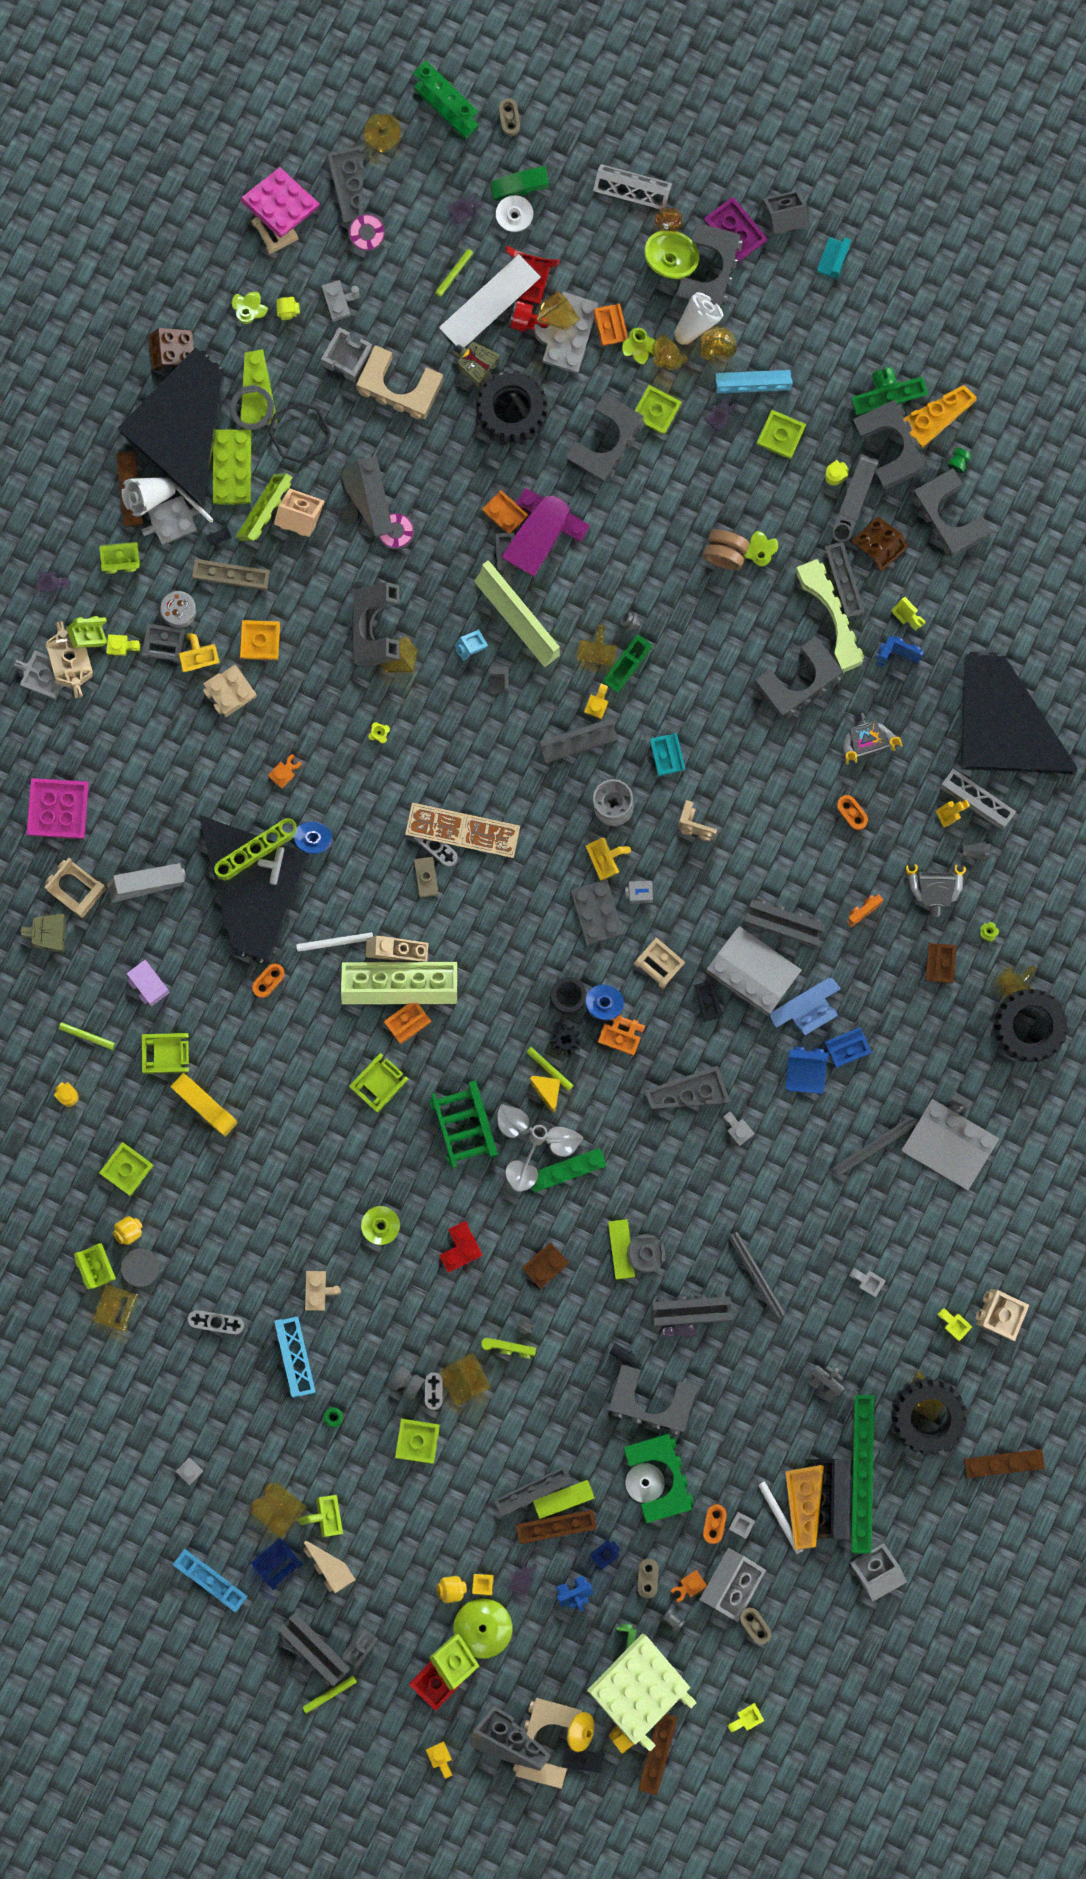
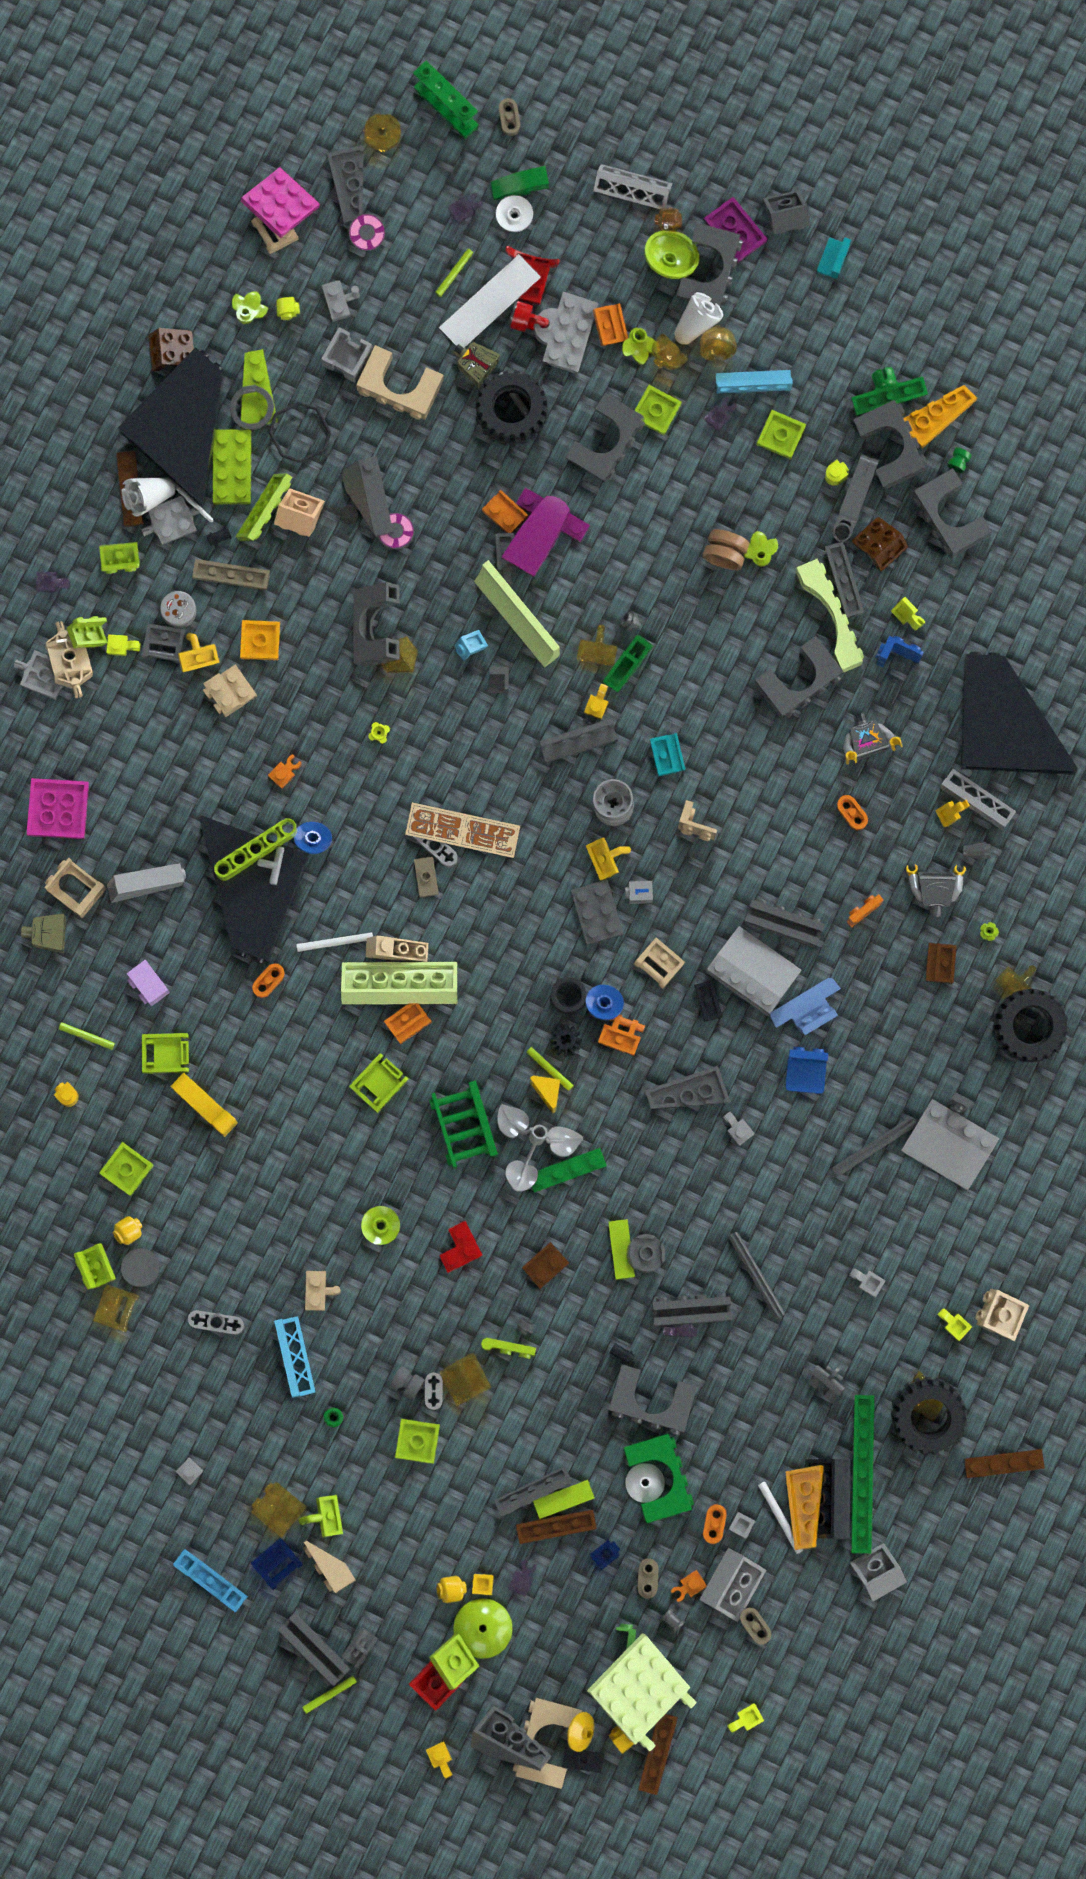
clear yellow slope [537,291,580,331] -> none
blue hips [557,1576,594,1612] -> none
blue plate [825,1027,872,1068] -> none

